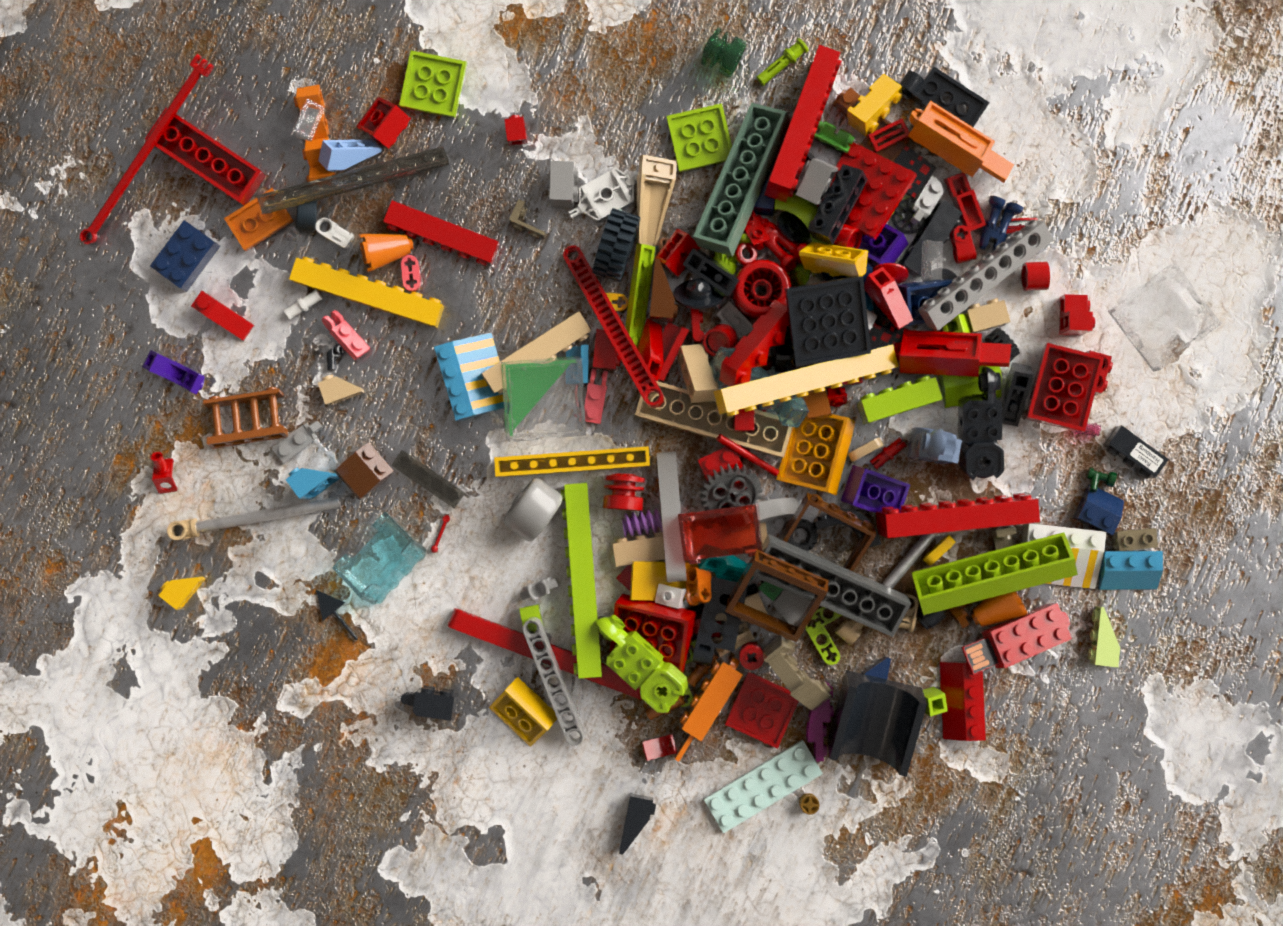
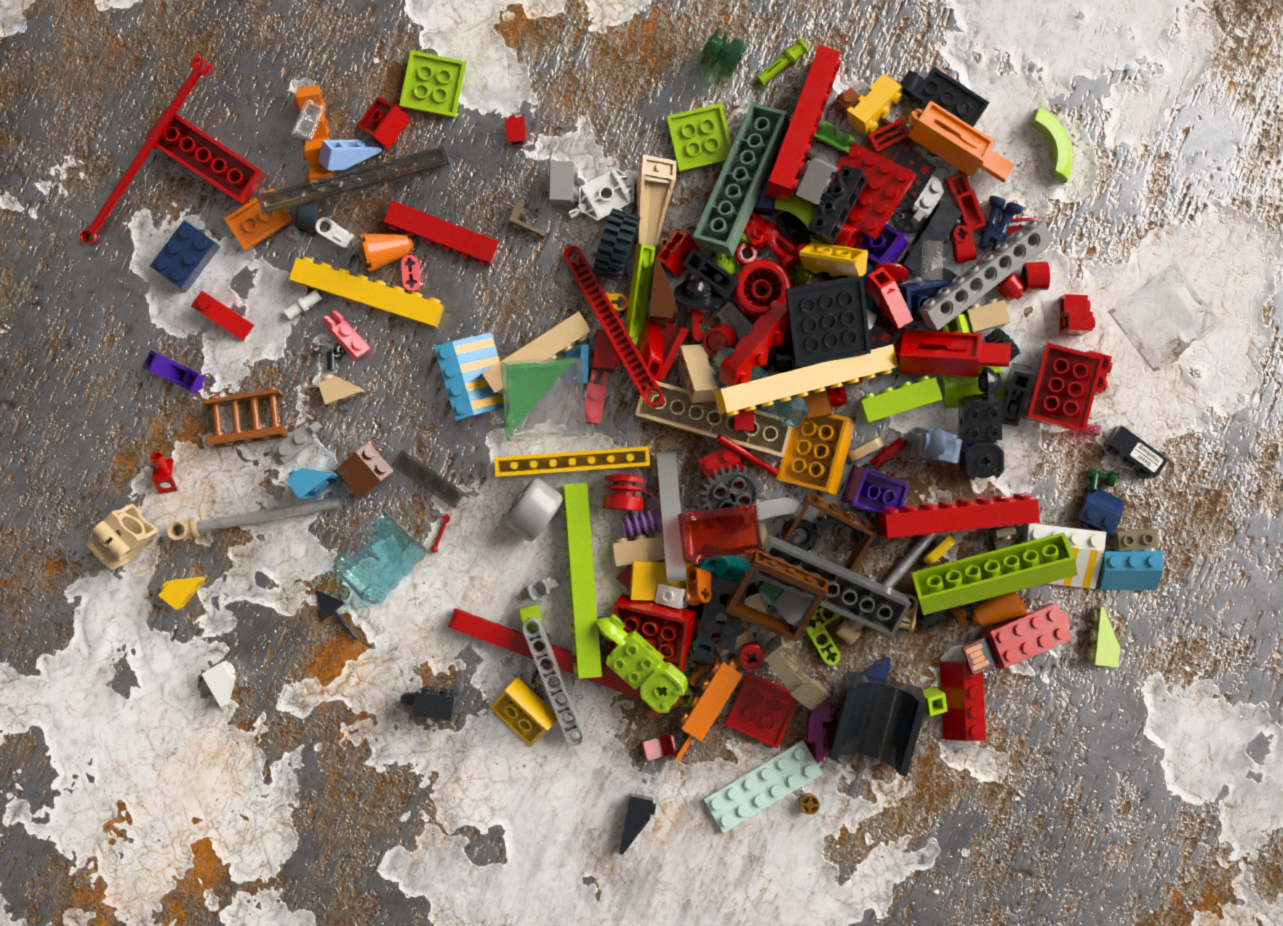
none -> tan piece [86,503,159,570]
none -> white slope [202,661,236,707]
none -> red head [997,273,1025,301]
none -> brick [1029,107,1073,183]

